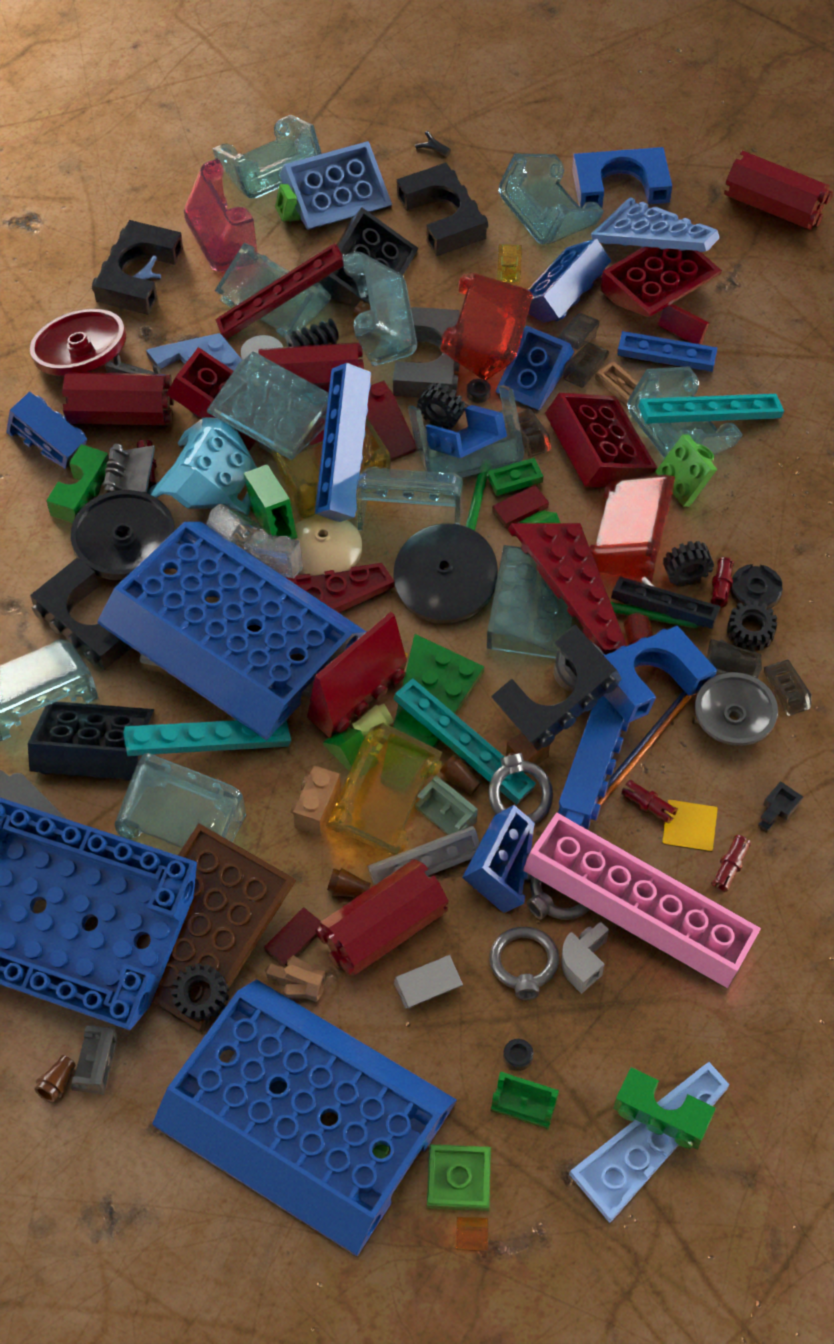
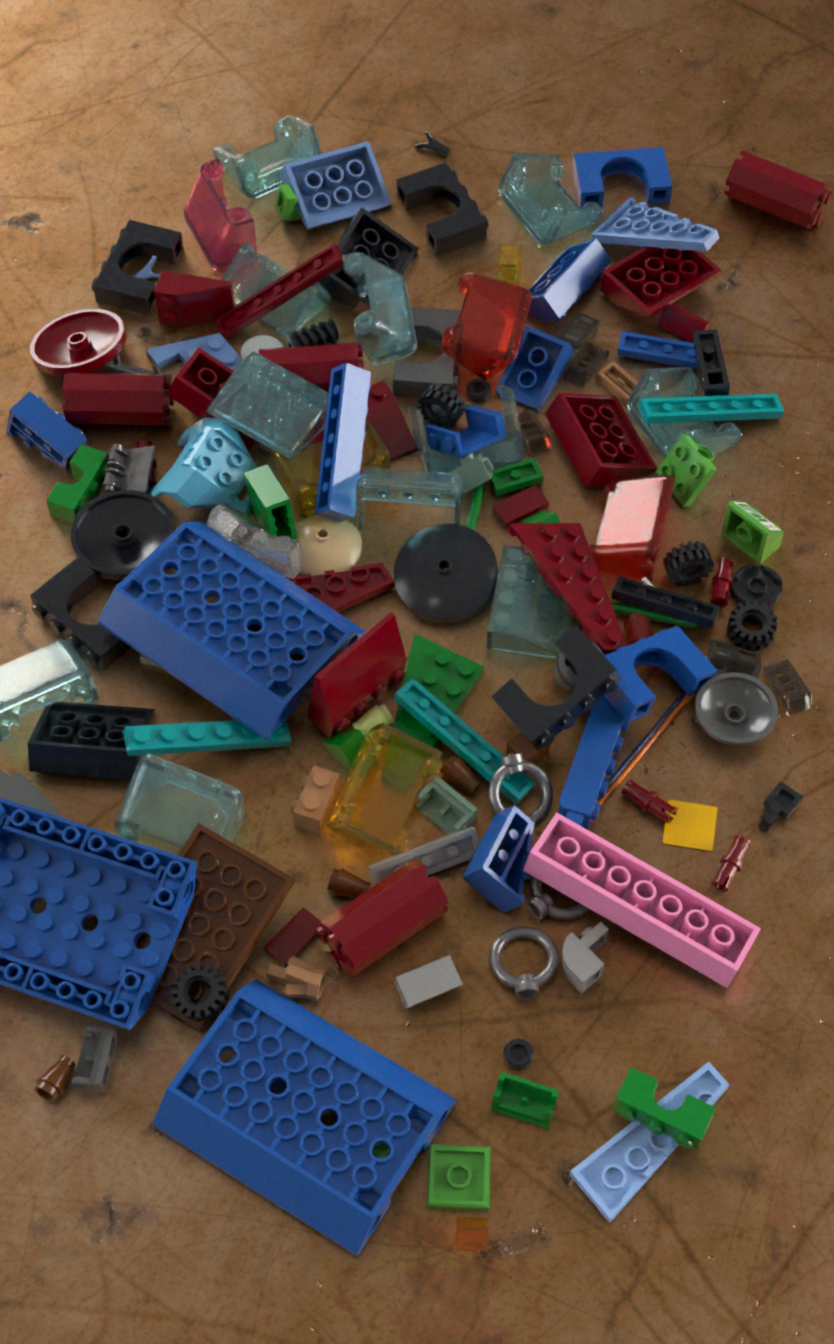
none -> dark red slope [154,270,235,328]
none -> sand green brick [452,453,494,494]
none -> black slope [692,329,730,396]
none -> bright green slope [721,501,784,564]

